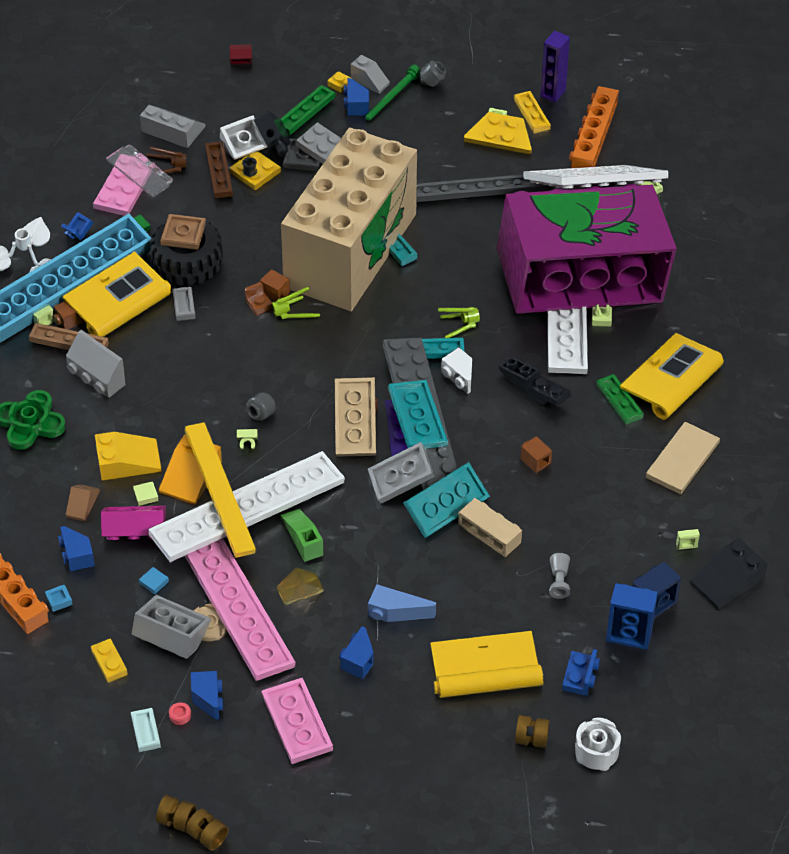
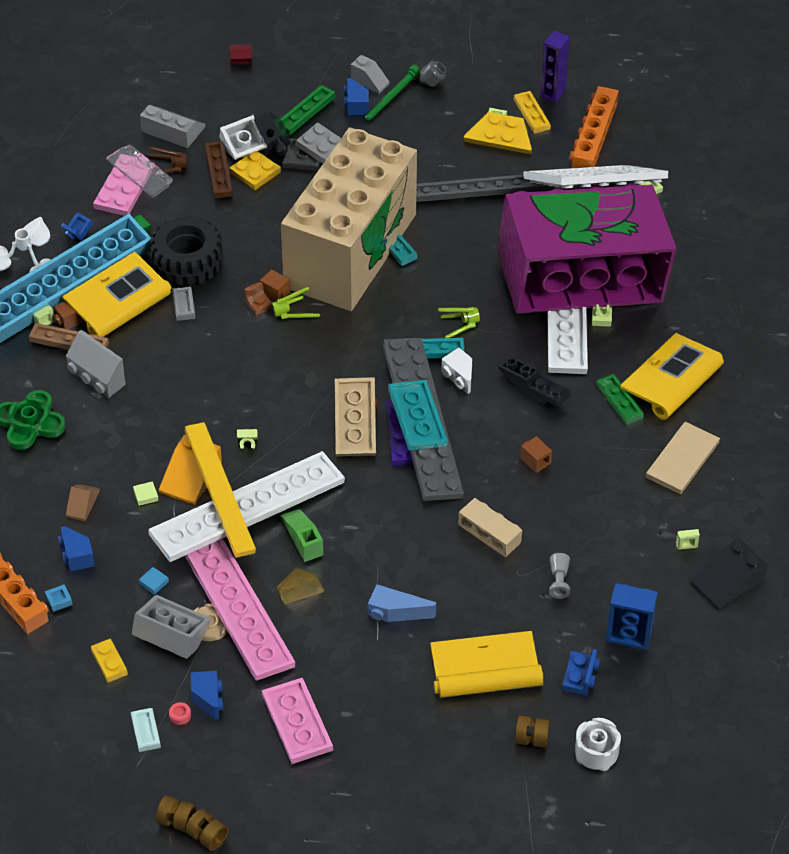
yellow slope [95,432,162,480] -> none
dark pink slope [101,506,166,540] -> none
medium nougat plate [161,214,206,250] -> none
black axle [242,157,257,177] -> none
dark grey head [247,392,276,421] -> none
yellow plate [327,71,351,93] -> none
blue slope [339,626,374,679] -> none
light grey plate [368,442,435,504] -> none
teal tile [403,462,490,538] -> none
dark blue brick [632,562,681,618] -> none

